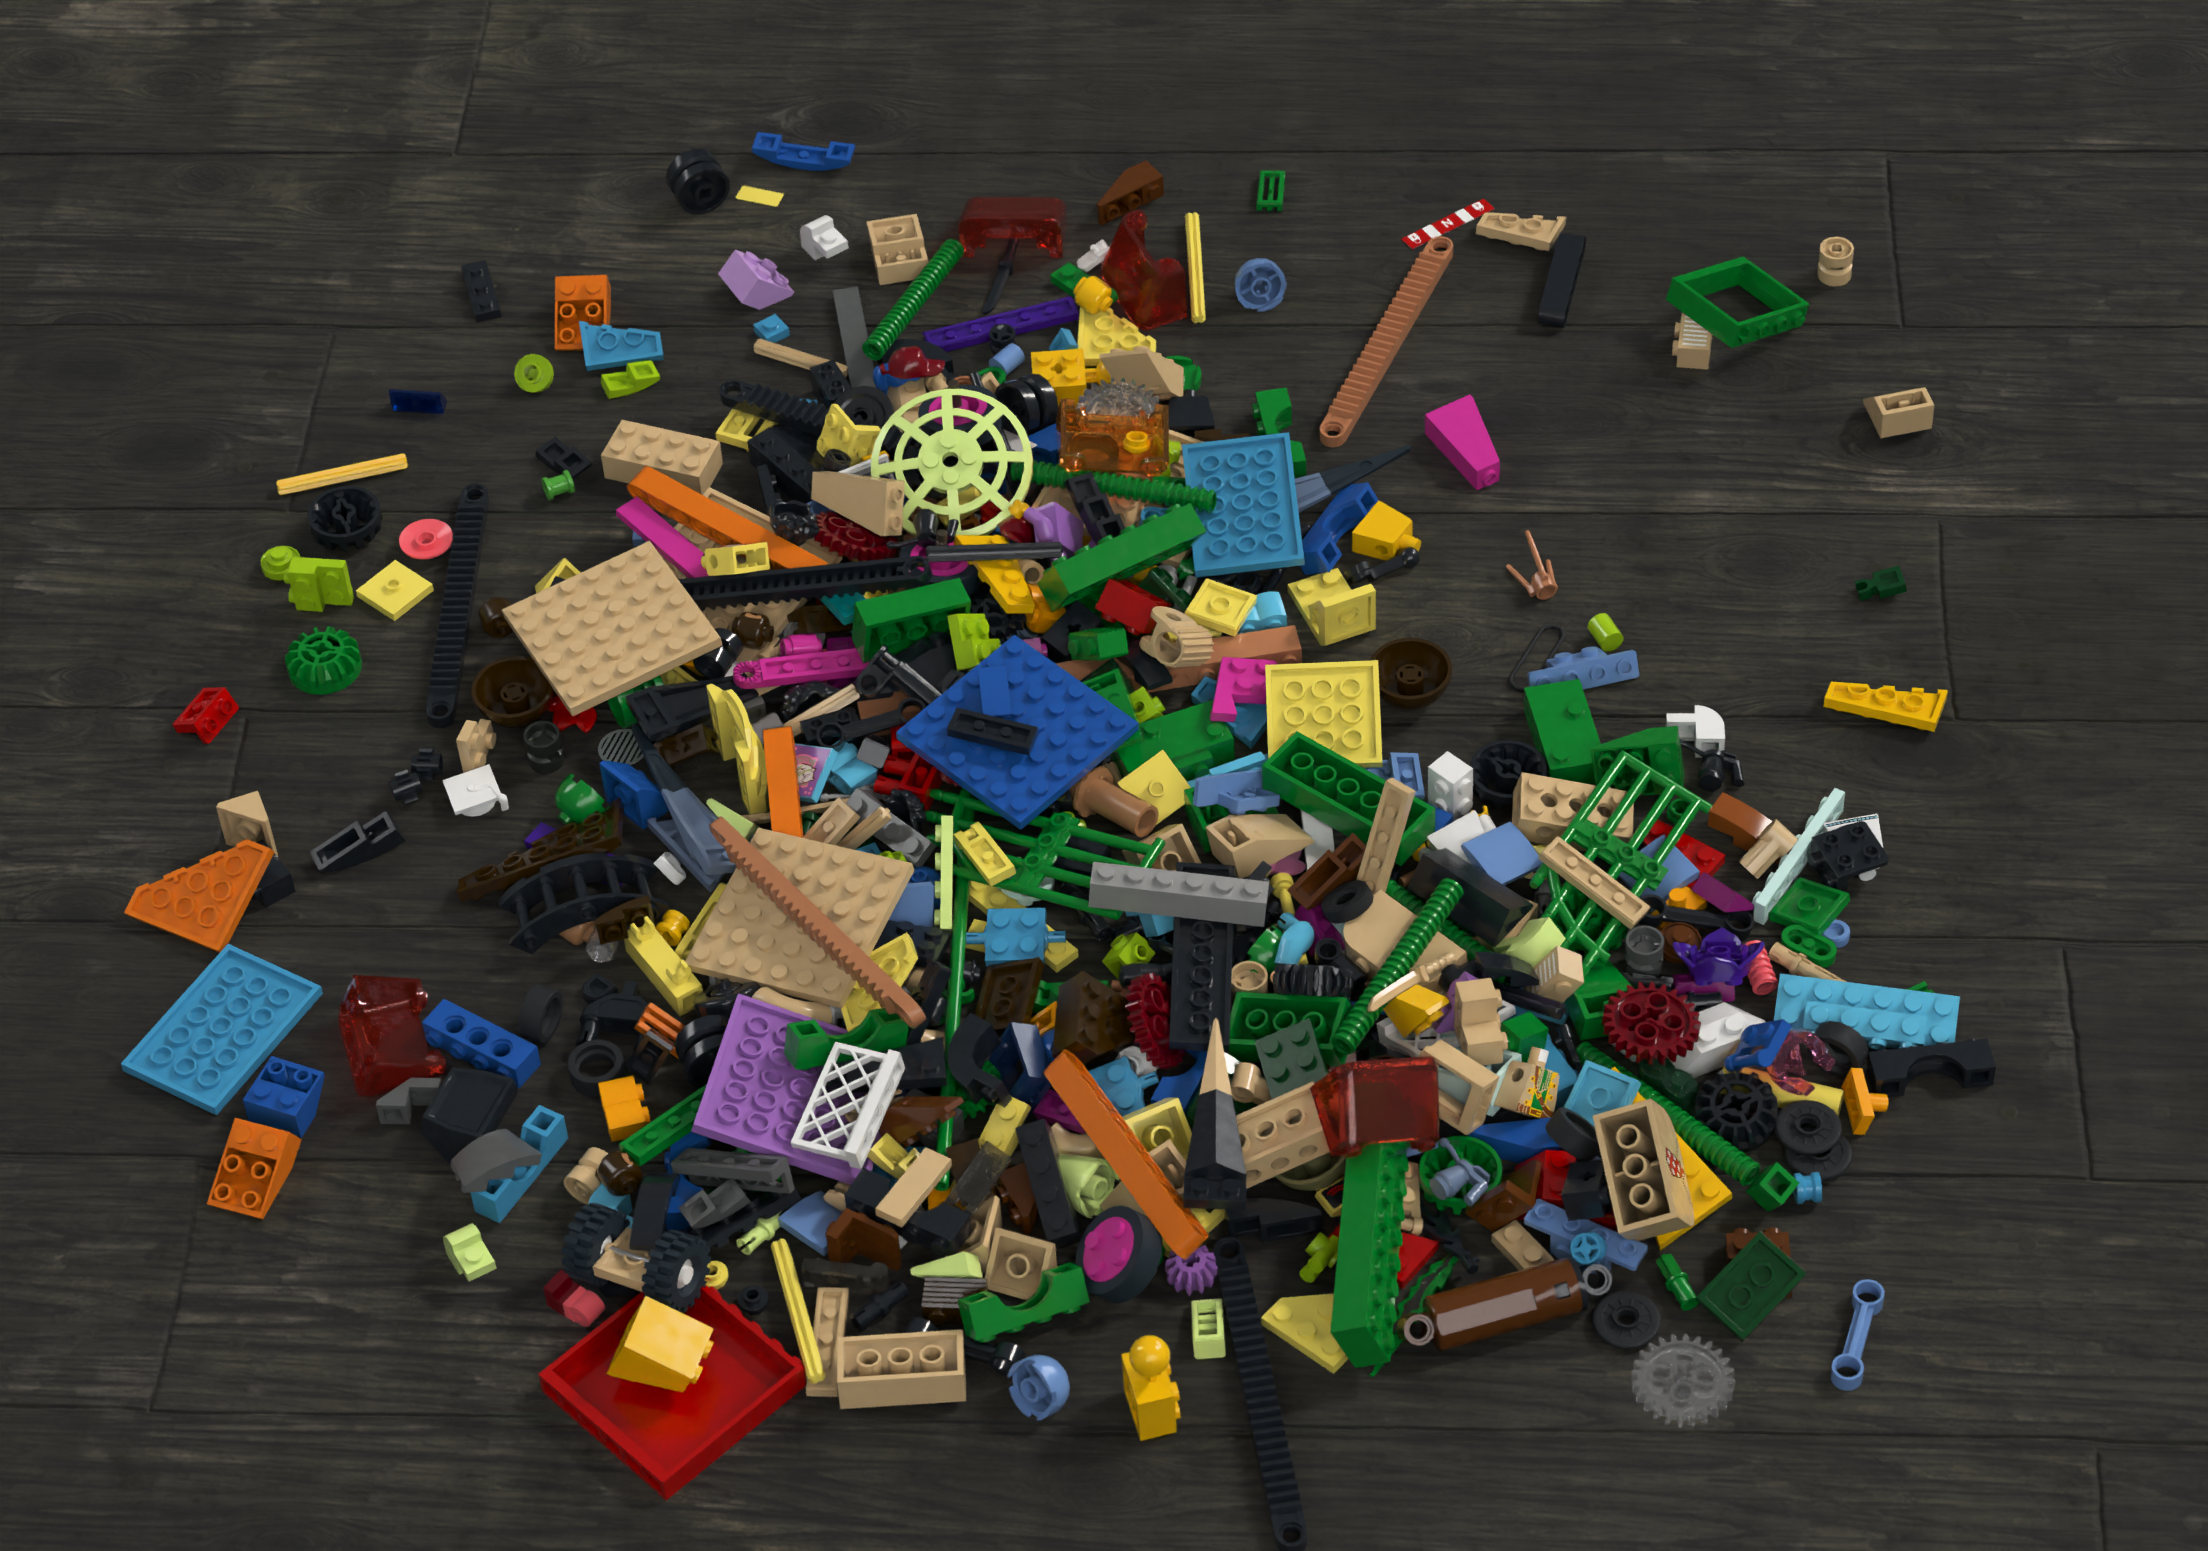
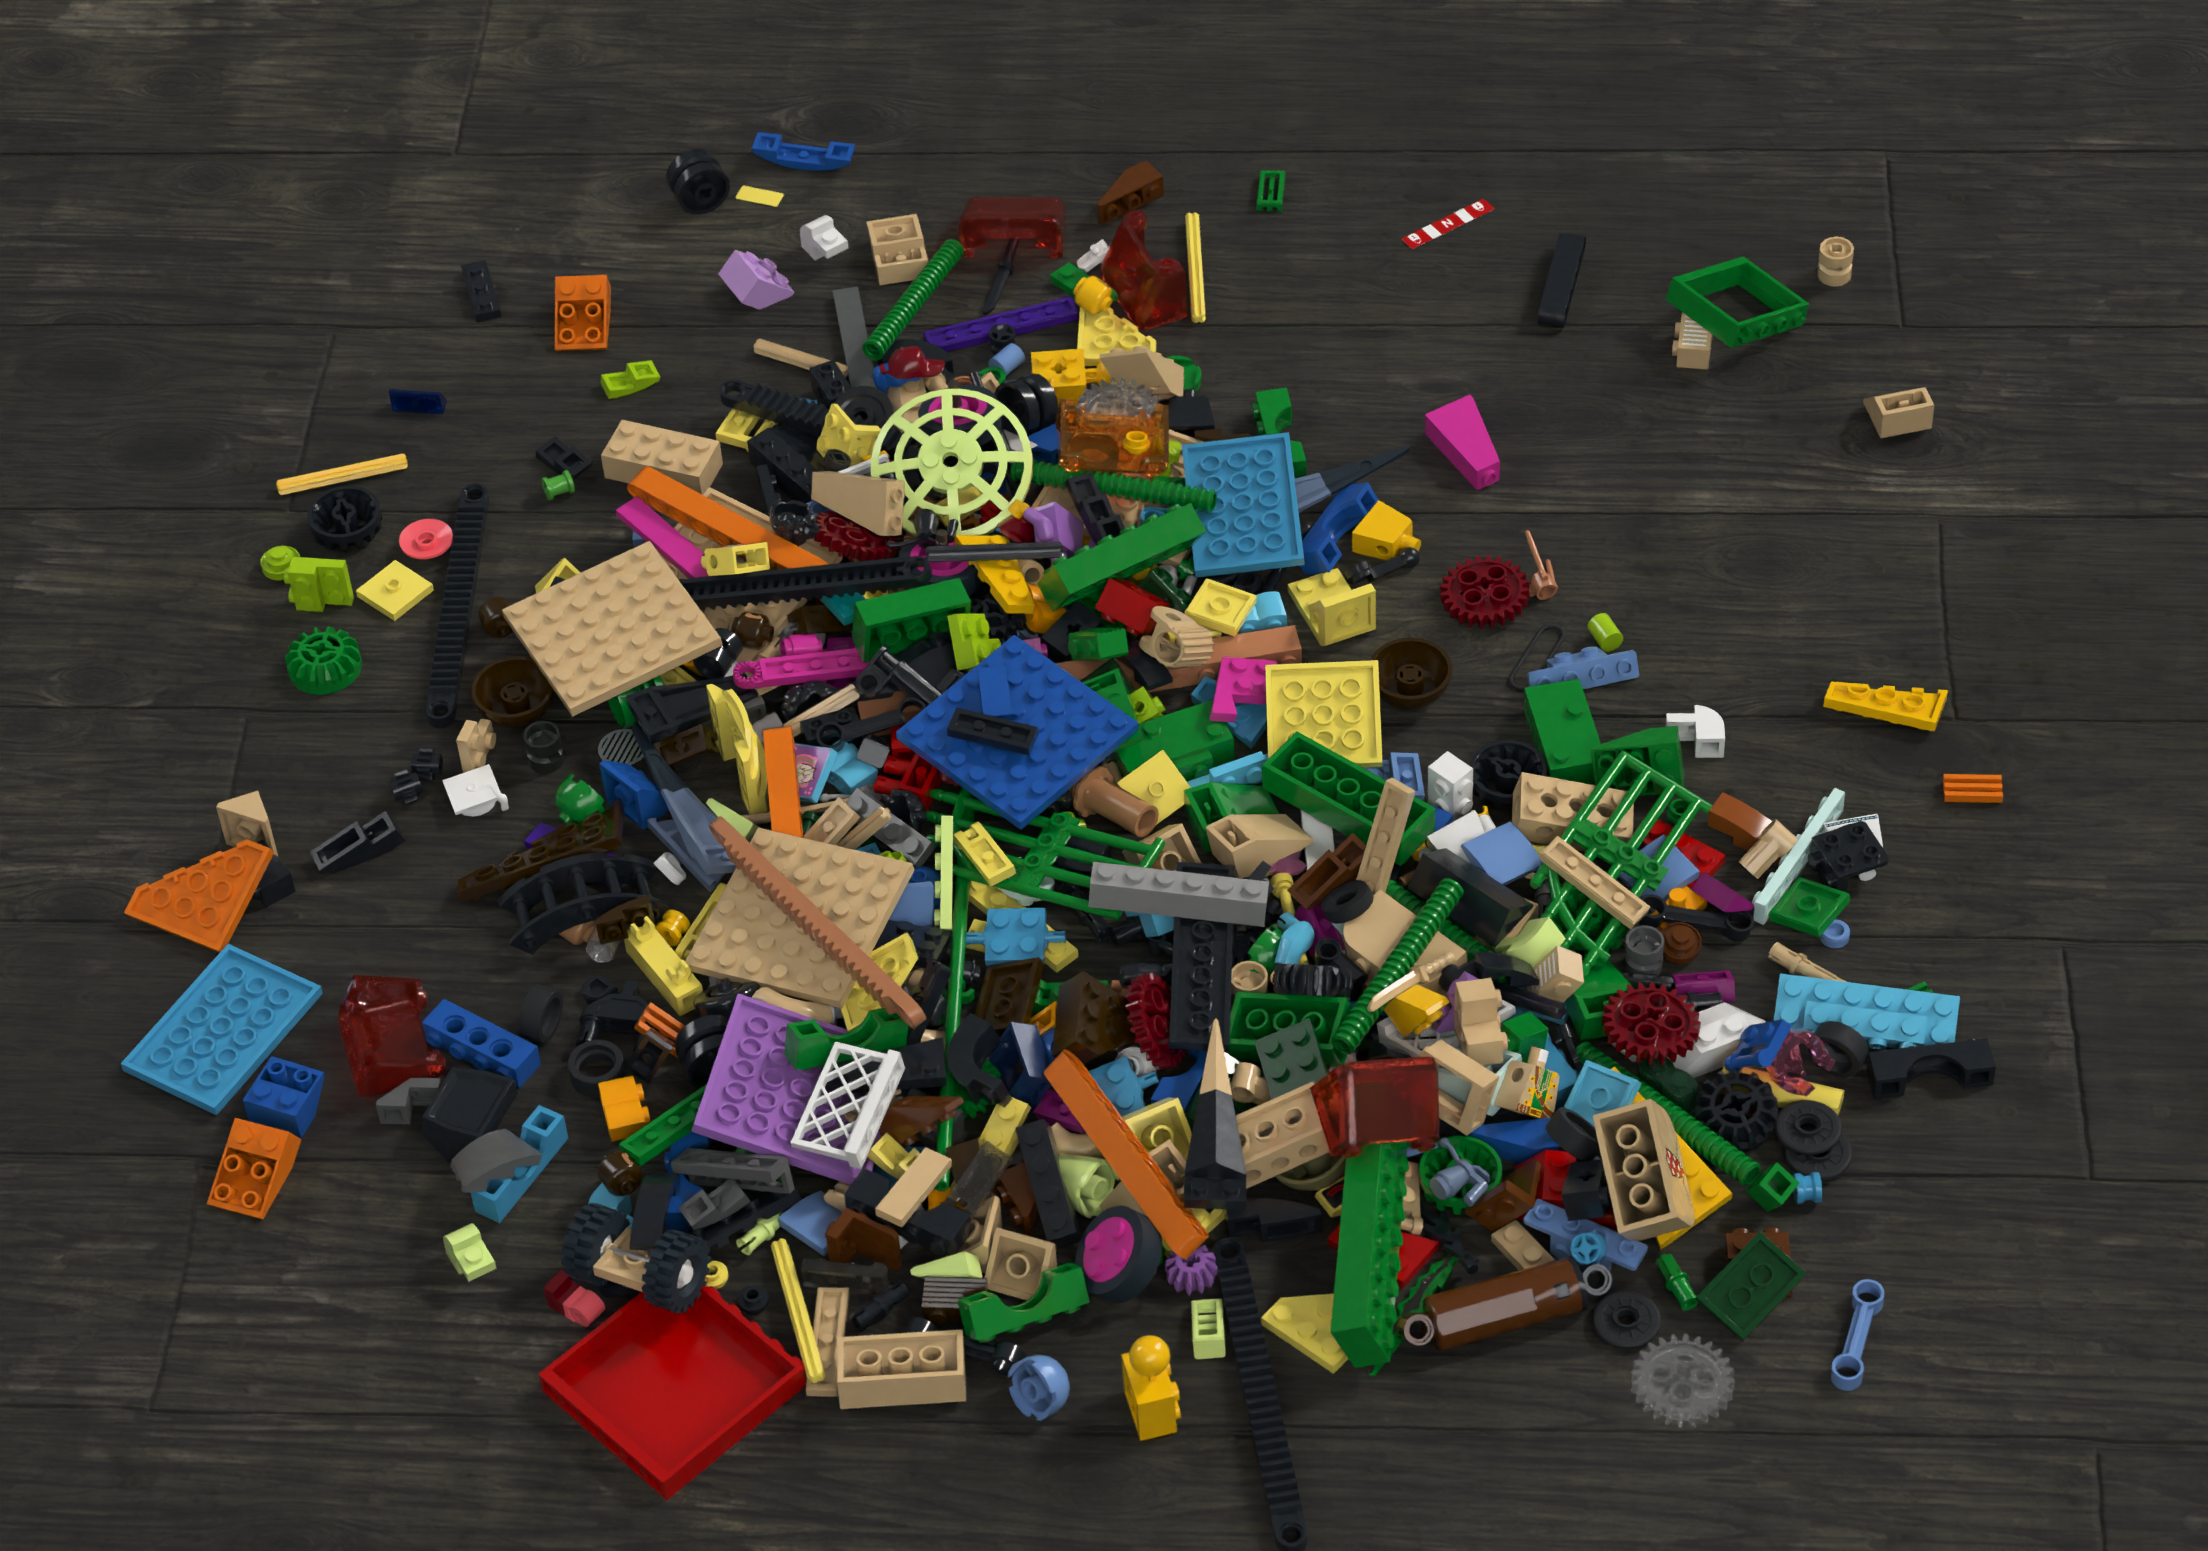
red bracket [172,687,239,744] -> none
lime plate [514,354,554,393] -> none
red plate [548,695,597,734] -> none
tan wheel [563,1147,608,1205] -> none
dark azure wing [579,321,664,371] -> none
yellow slope [606,1296,714,1392] -> none
dark azure plate [753,314,790,343] -> none
dark azure plate [1049,328,1078,351] -> none
lime brick [1102,932,1155,980] -> none
medium blue bracket [1193,769,1280,815] -> none
medium blue cylinder [1234,258,1287,312] -> none
lime plate [1300,1232,1339,1283] -> none
nougat gear [1320,236,1453,448] -> none
tan wing [1476,212,1566,251] -> none
dark purple brick [1673,927,1765,986] -> none
black piece [1680,739,1744,791] -> none
coral piece [1742,940,1778,995] -> none
green plate [1781,925,1837,968] -> none
light orange tile [1841,1068,1888,1135] -> none
dark green plate [1855,566,1907,601] -> none
none -> dark red gear [1440,555,1530,629]
none -> orange tile [1943,774,2003,803]

